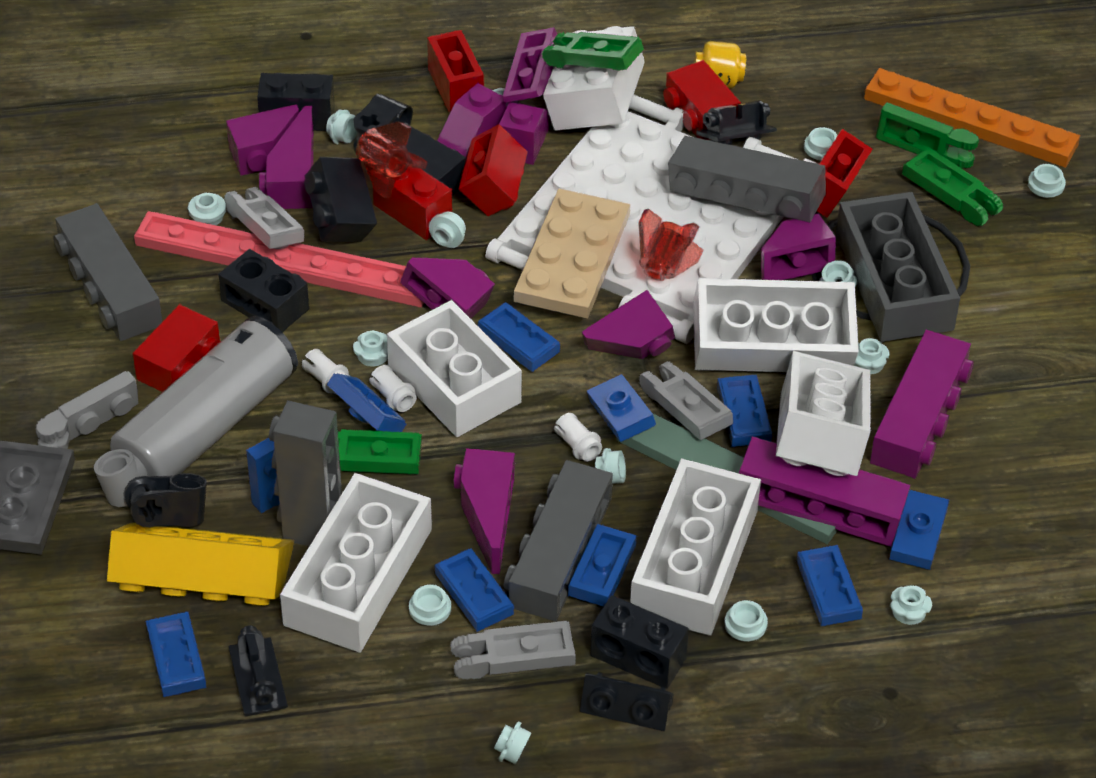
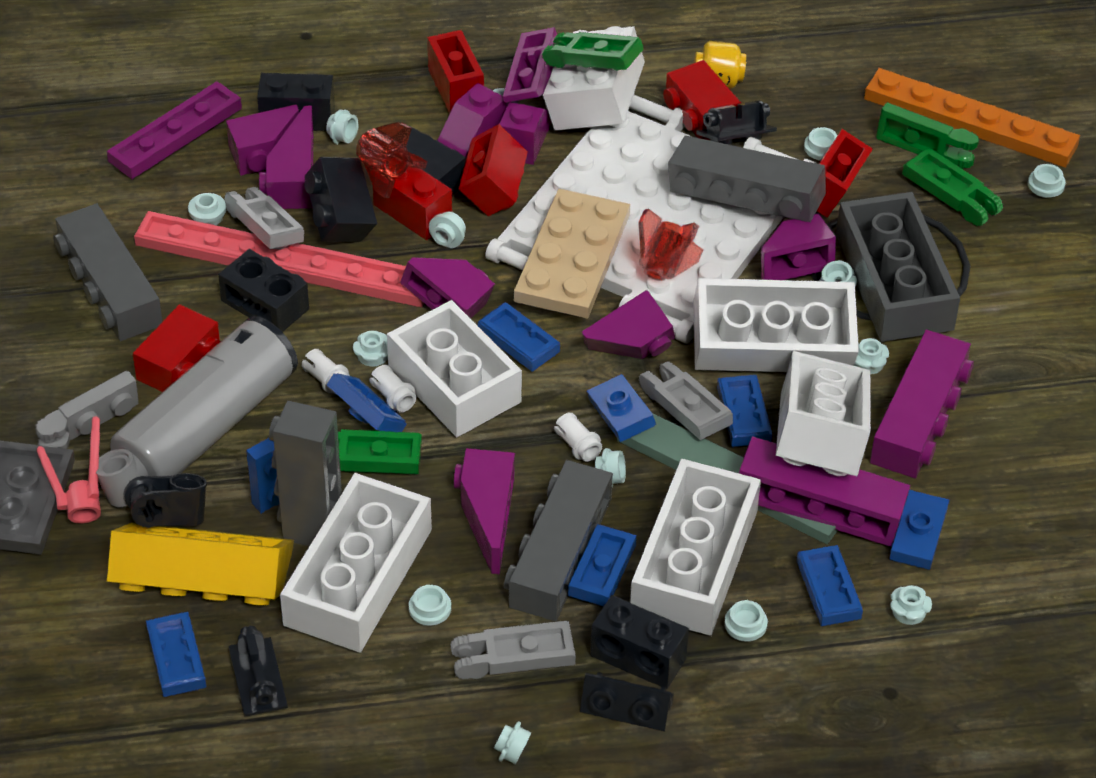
black piece [354,94,413,159] -> none
blue plate [435,548,514,632] -> none
none -> coral plant [36,416,101,524]
none -> magenta plate [107,81,242,179]

